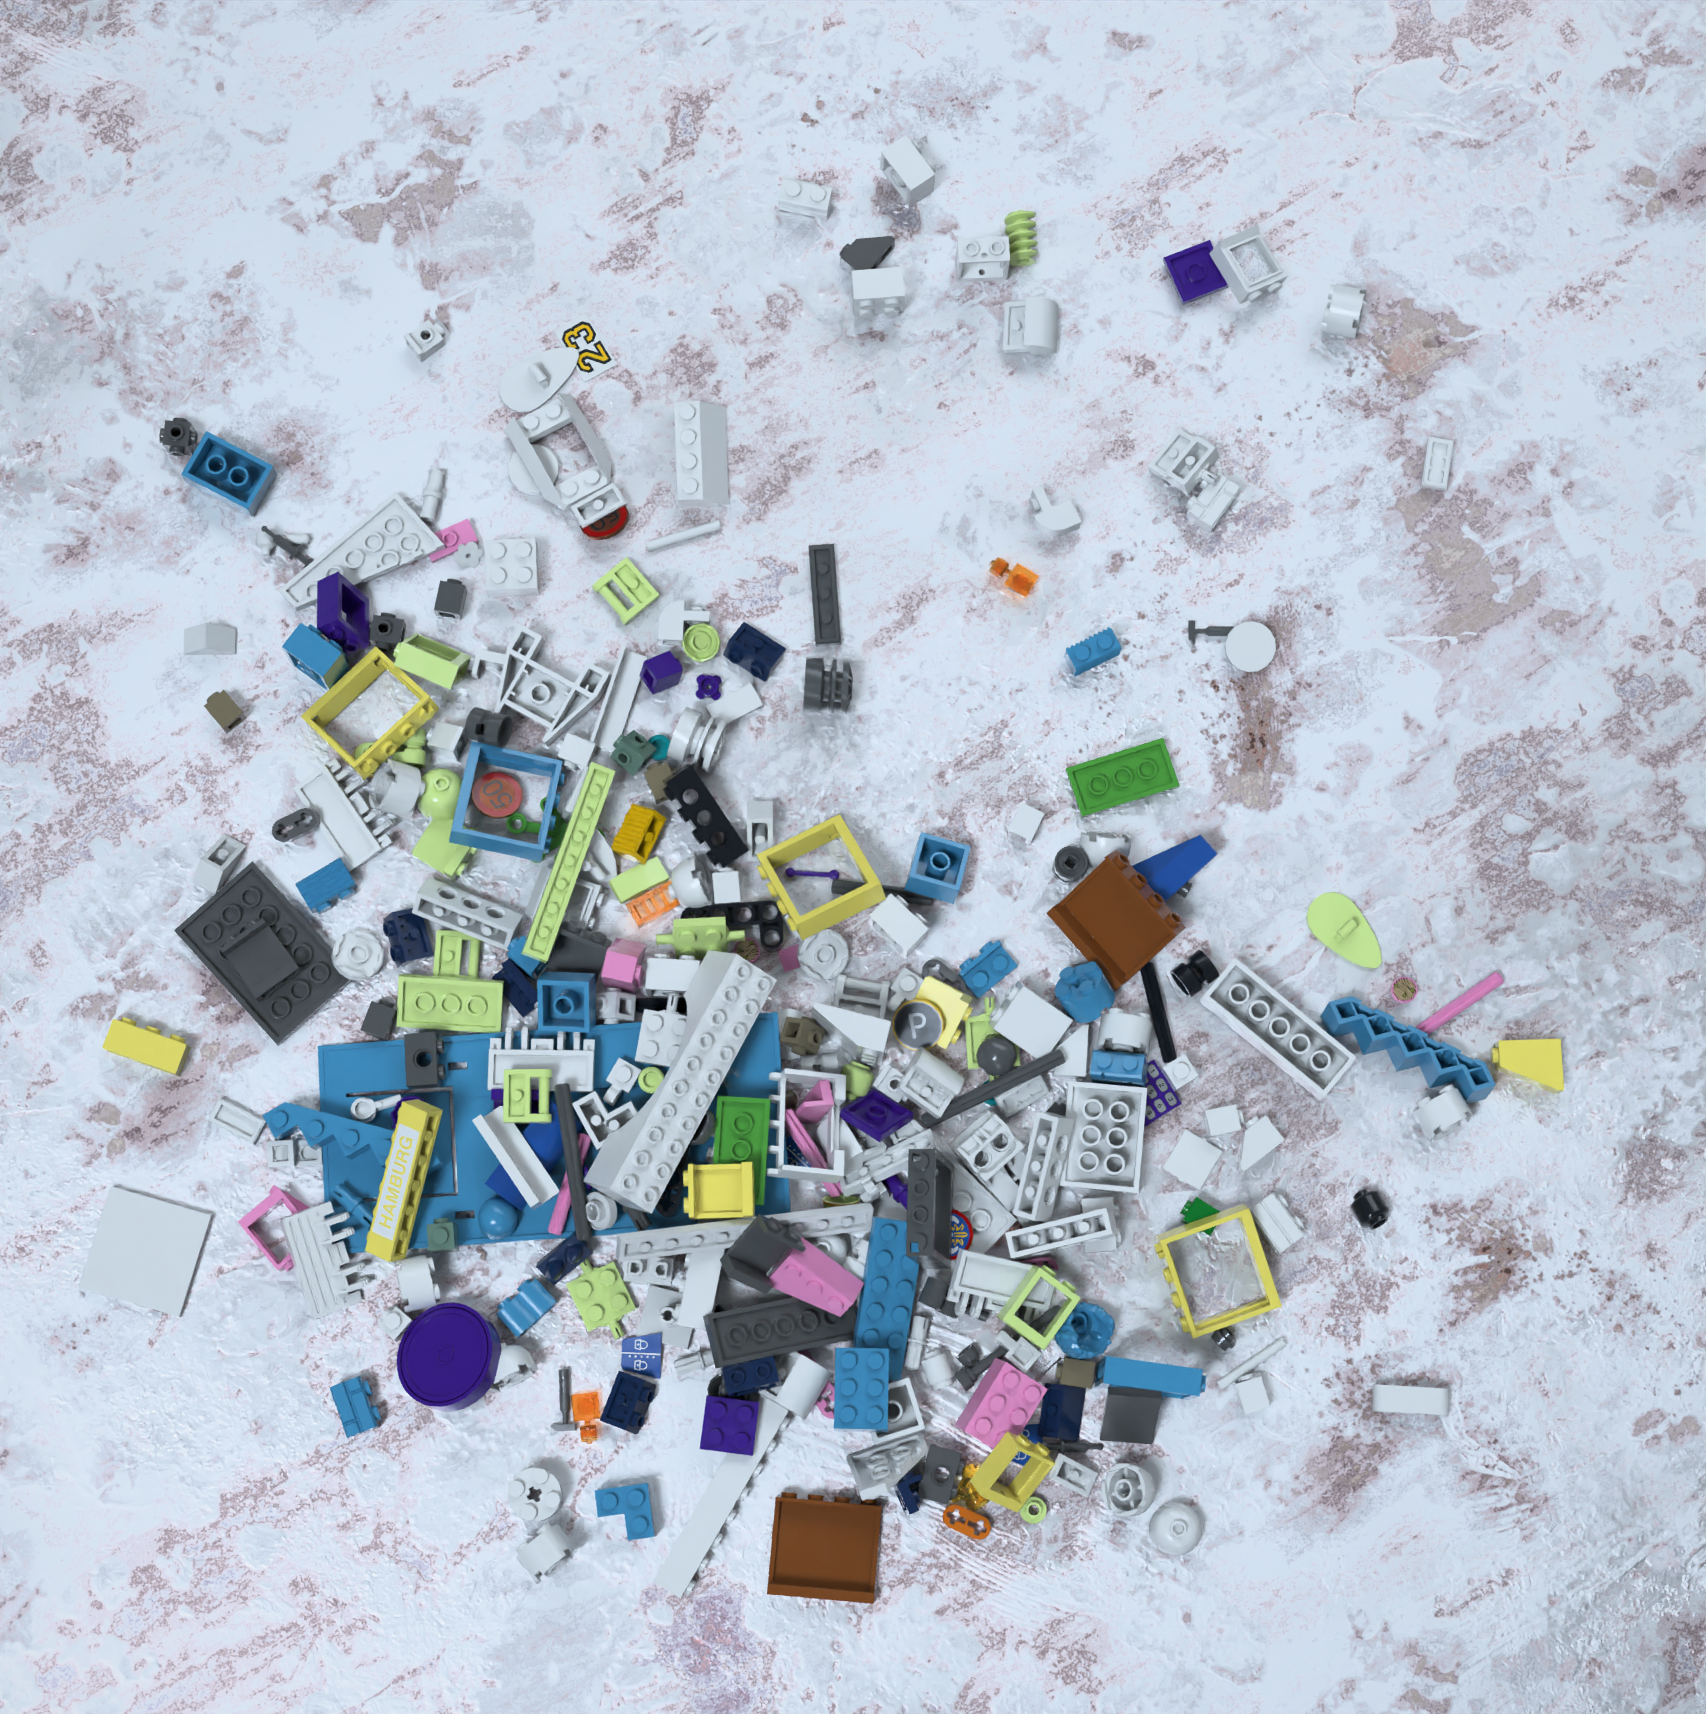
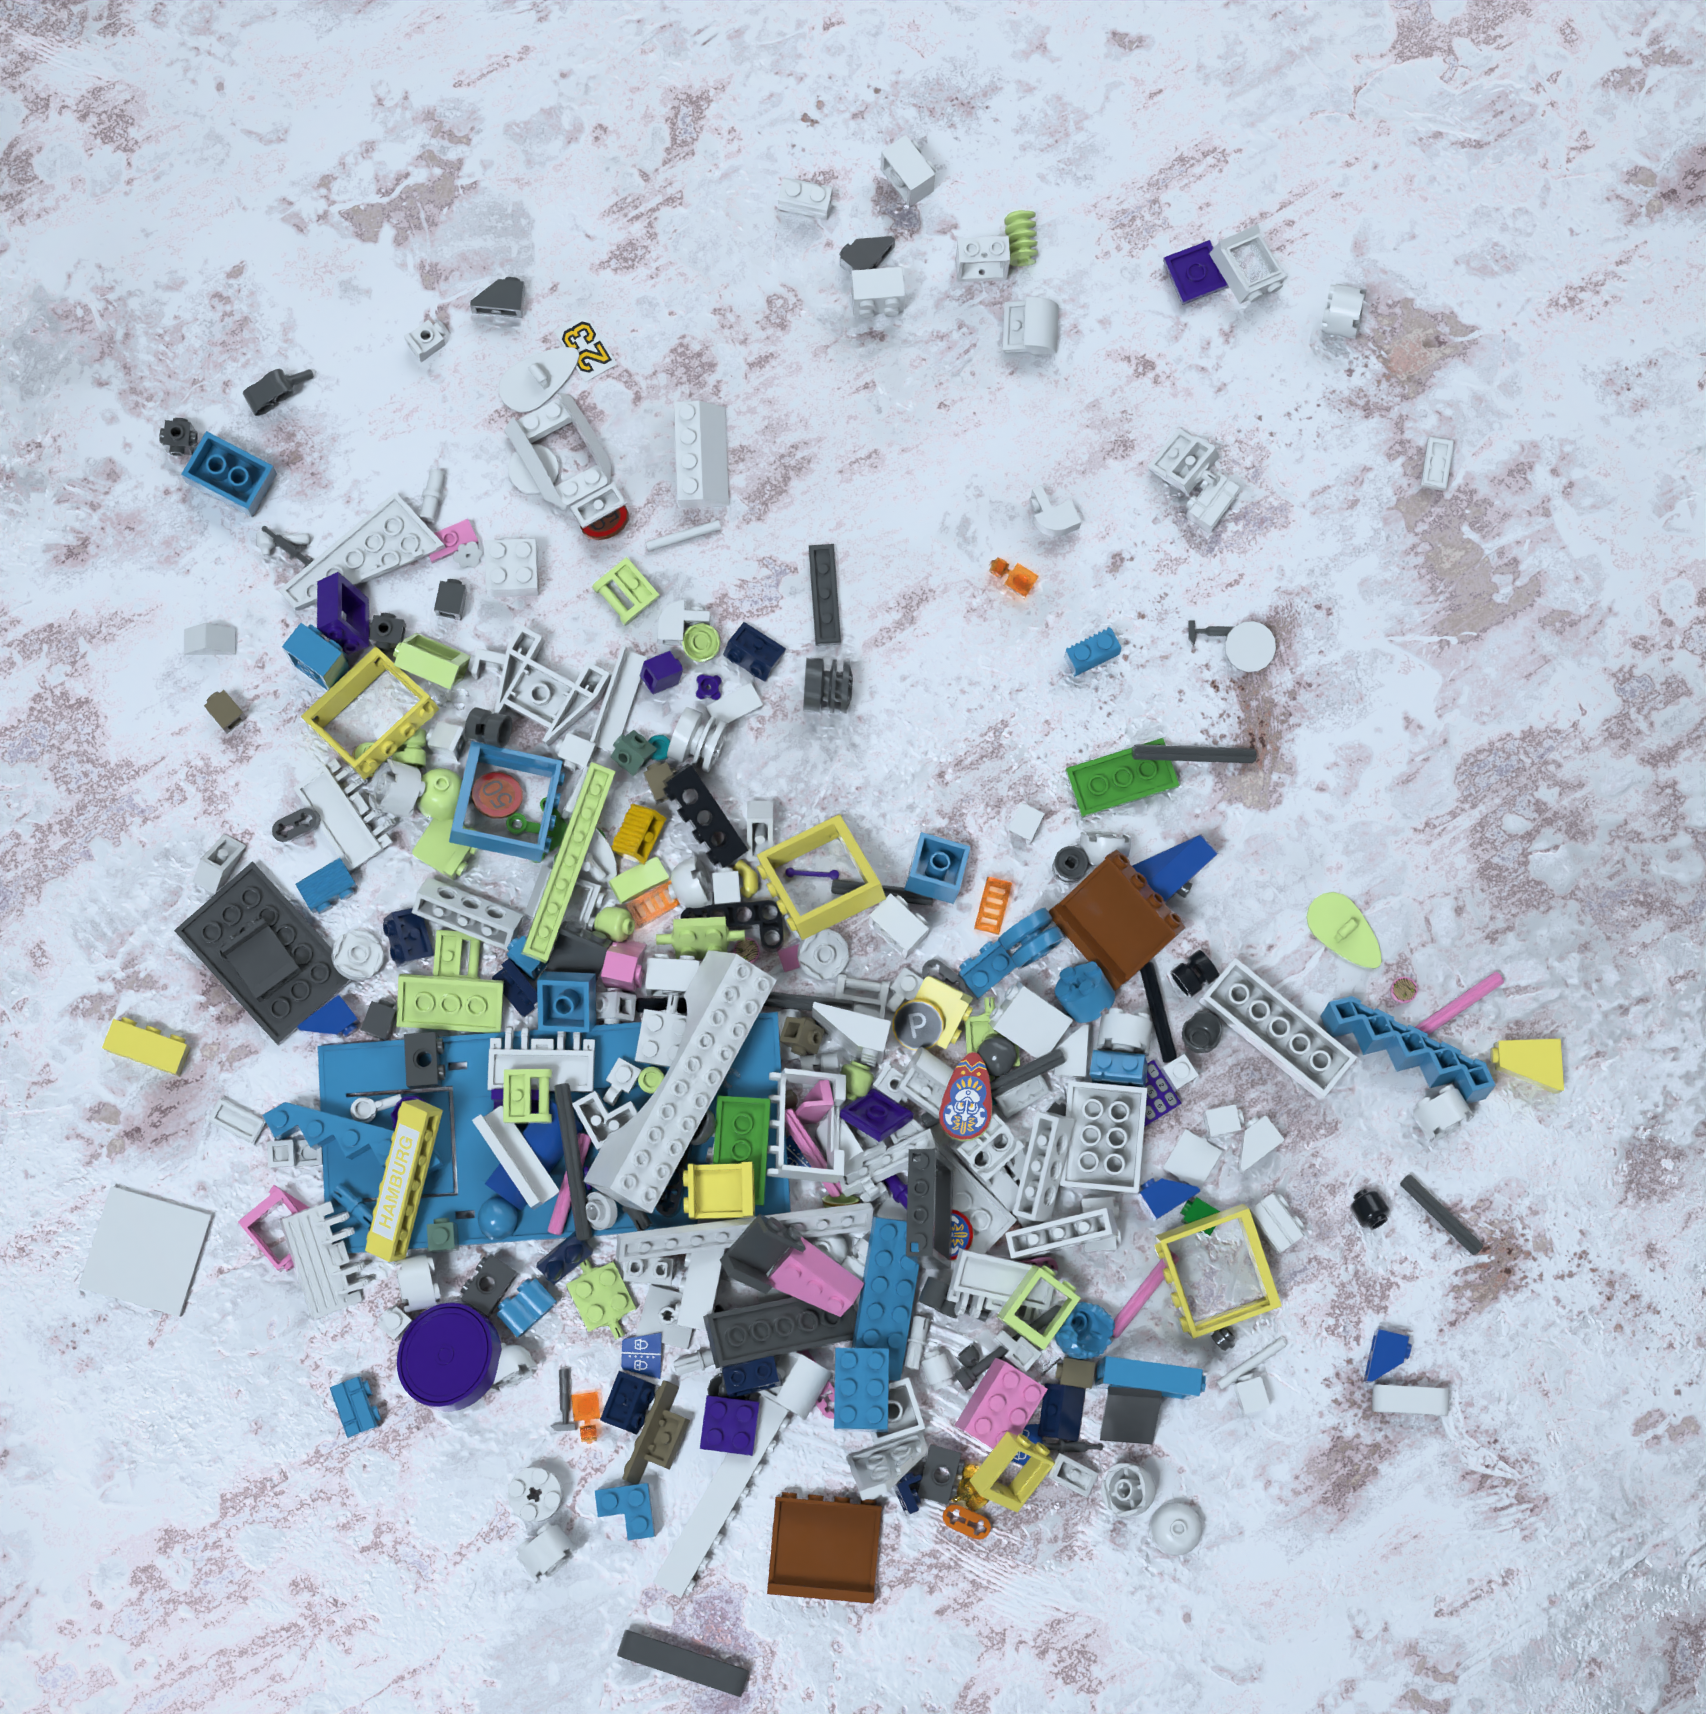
yellowish green plate [1020,1497,1047,1524] -> none
none -> dark grey beam [242,369,314,416]
none -> blue slope [297,994,360,1038]
none -> dark grey brick [460,1254,519,1317]
none -> dark grey slope [470,277,525,318]
none -> yellowish green head [594,907,635,942]
none -> dark grey beam [616,1630,749,1697]
none -> dark tan bracket [622,1380,690,1485]
none -> light yellow arm [733,859,759,898]
none -> dark grey axle [763,992,854,1011]
none -> shield [939,1052,992,1141]
none -> clear orange slope [974,877,1012,935]
none -> dark azure wheel [998,907,1066,969]
none -> bright pink axle [1112,1251,1179,1339]
none -> dark grey axle [1132,744,1257,763]
none -> blue slope [1137,1178,1201,1221]
none -> dark grey hair [1182,1011,1222,1053]
none -> blue slope [1363,1329,1412,1383]
none -> dark grey axle [1400,1175,1483,1255]

